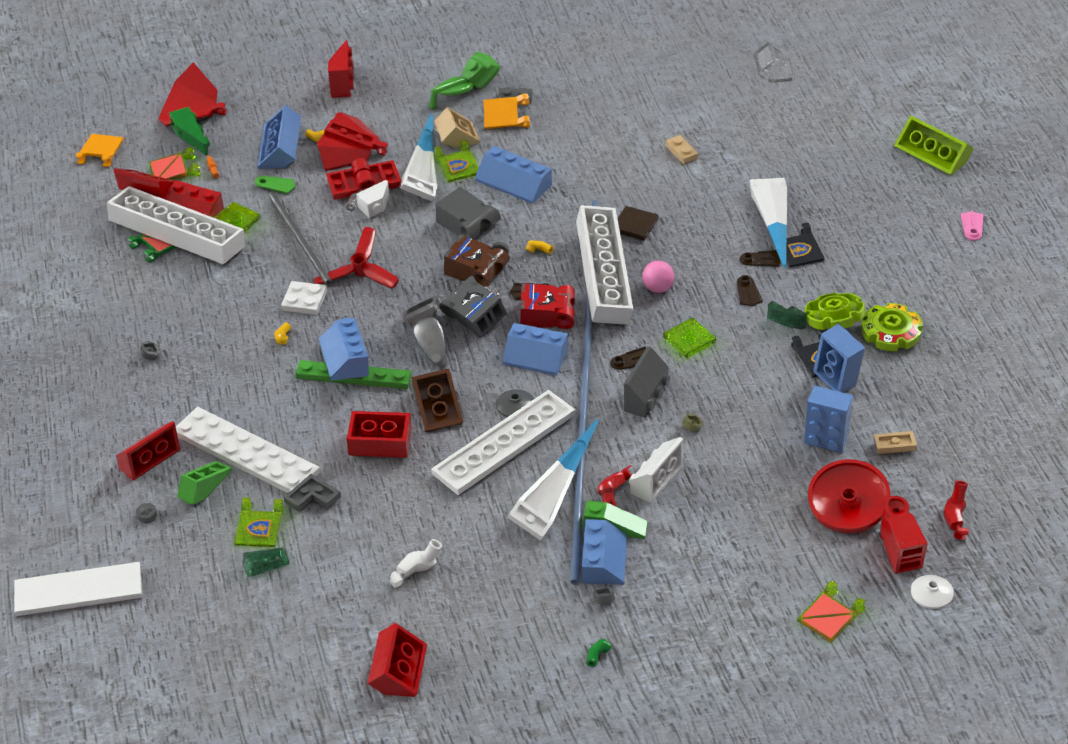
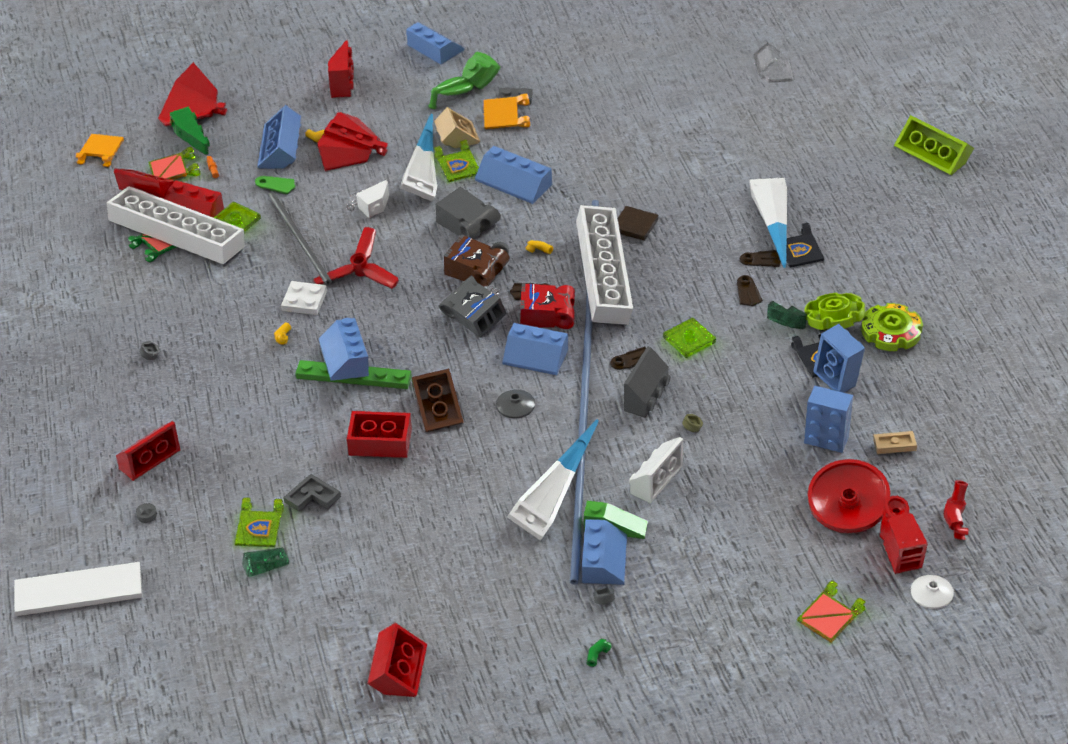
white plate [176,406,320,493] -> none
bright green slope [177,461,232,504] -> none
red plate [326,158,401,200] -> none
white arm [390,539,442,588] -> none
flat silver piece [402,296,446,368] -> none
white plate [431,390,575,495] -> none
red arm [597,465,636,506] -> none
bright pink piece [642,261,675,293] -> none
tan plate [665,135,698,164] -> none
bright pink piece [961,211,983,241] -> none
none -> medium blue slope [406,22,464,64]

